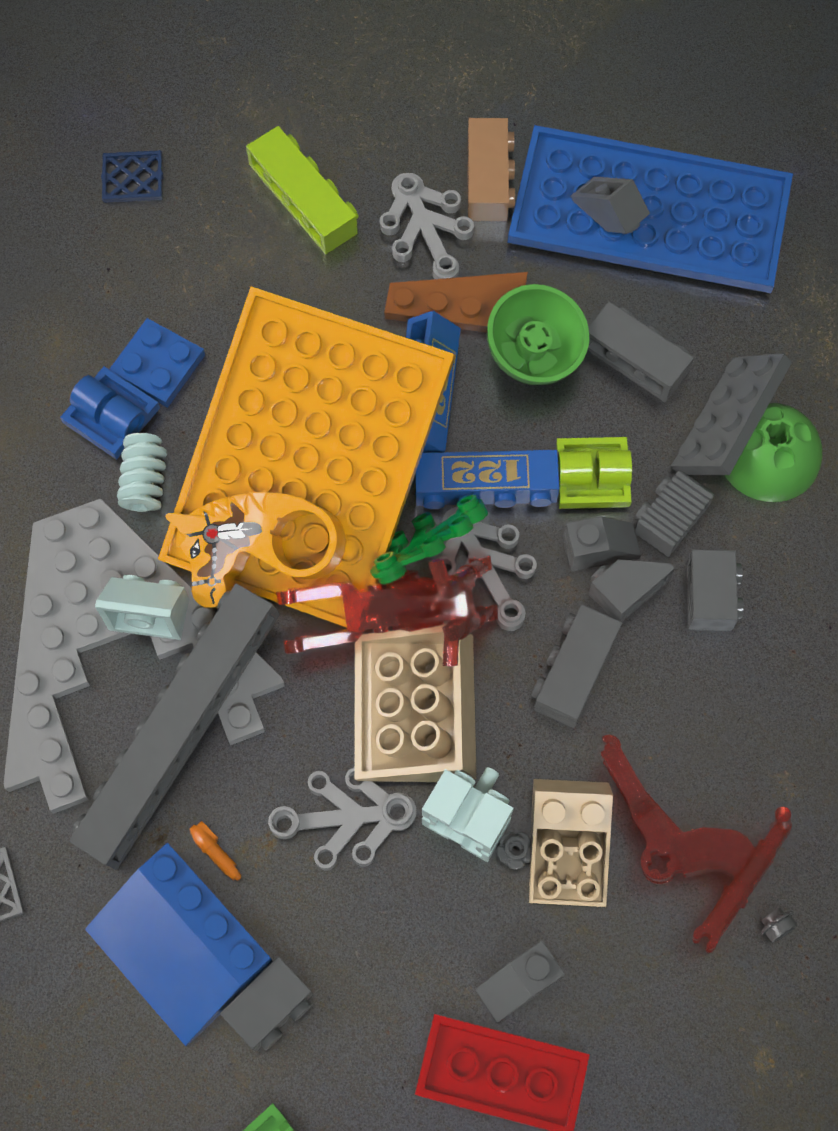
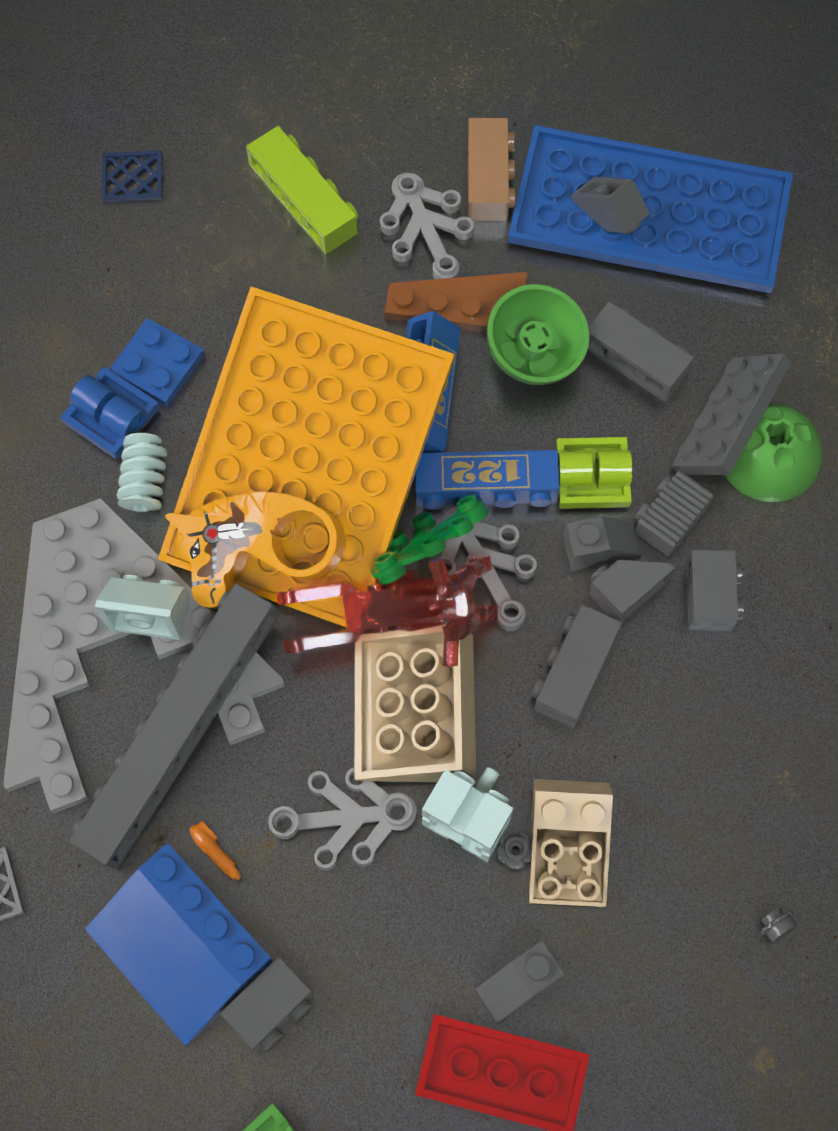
clear red piece [601,735,792,953] -> none

